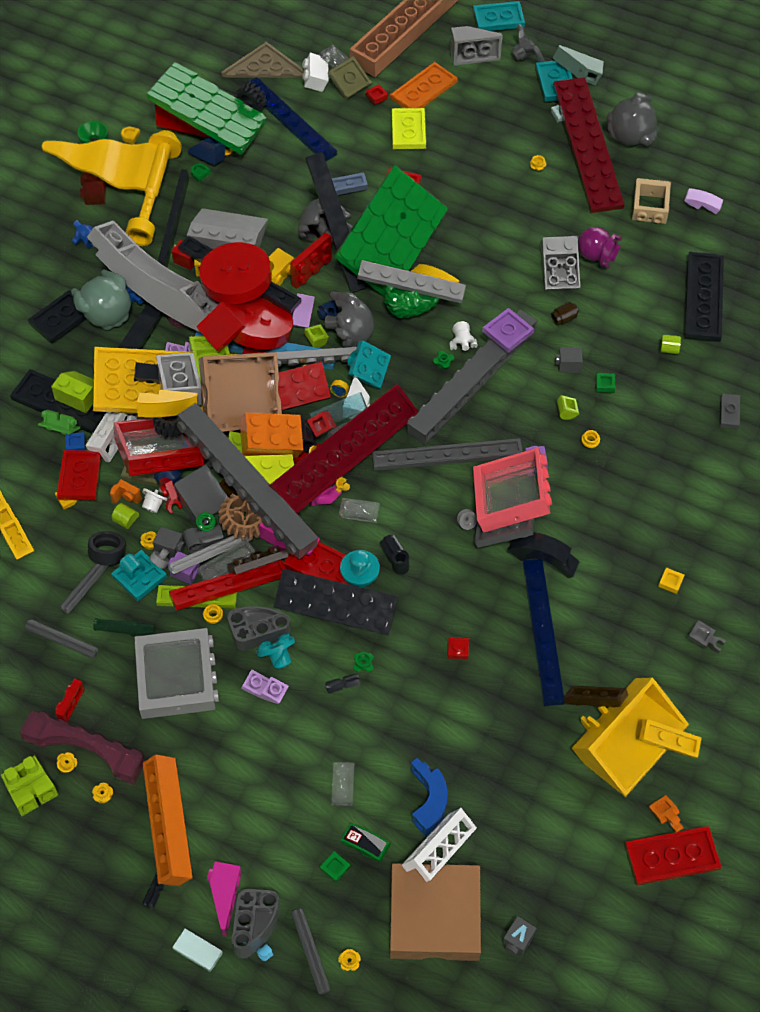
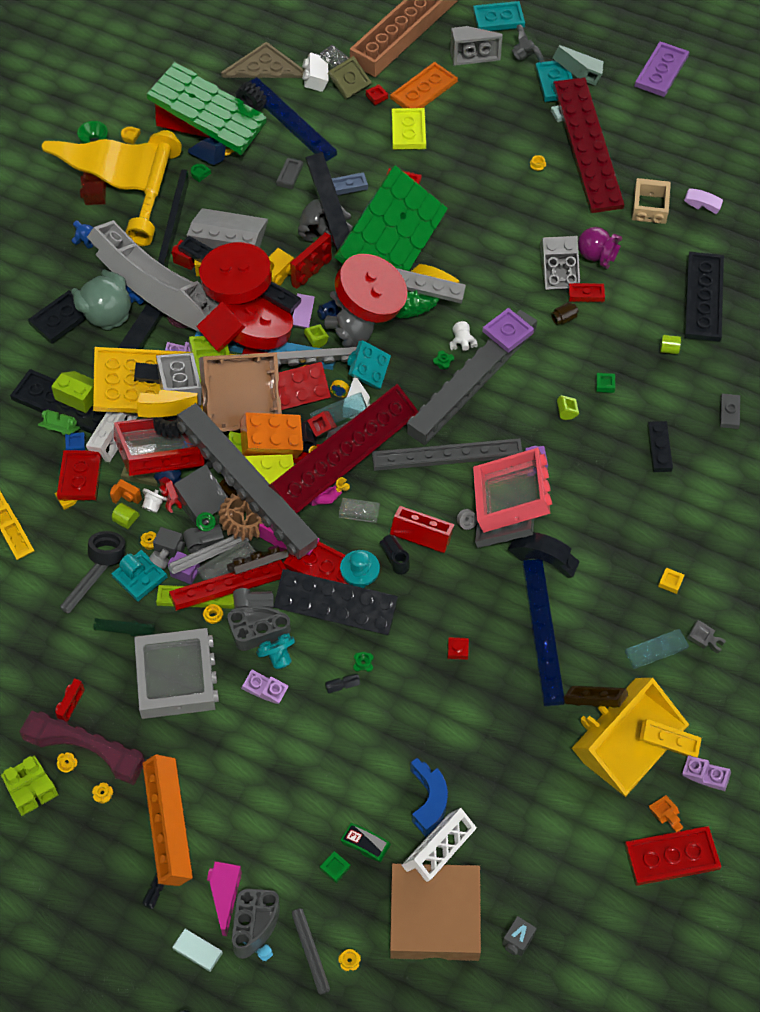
dark grey axle [25,619,98,658] -> none
clear plate [332,762,354,806] -> none
dark grey brick [555,347,583,373] -> none
yellow plate [581,430,600,448] -> none
dark grey piece [607,93,659,146] -> none
none -> dark grey piece [233,588,274,609]
none -> dark grey tile [276,158,303,189]
none -> brick [335,254,407,323]
none -> red brick [390,506,454,553]
none -> red plate [568,283,605,302]
none -> clear light blue tile [625,629,689,669]
none -> medium lavender plate [635,42,689,97]
none -> black plate [647,421,673,472]
none -> lavender slope [682,756,731,791]

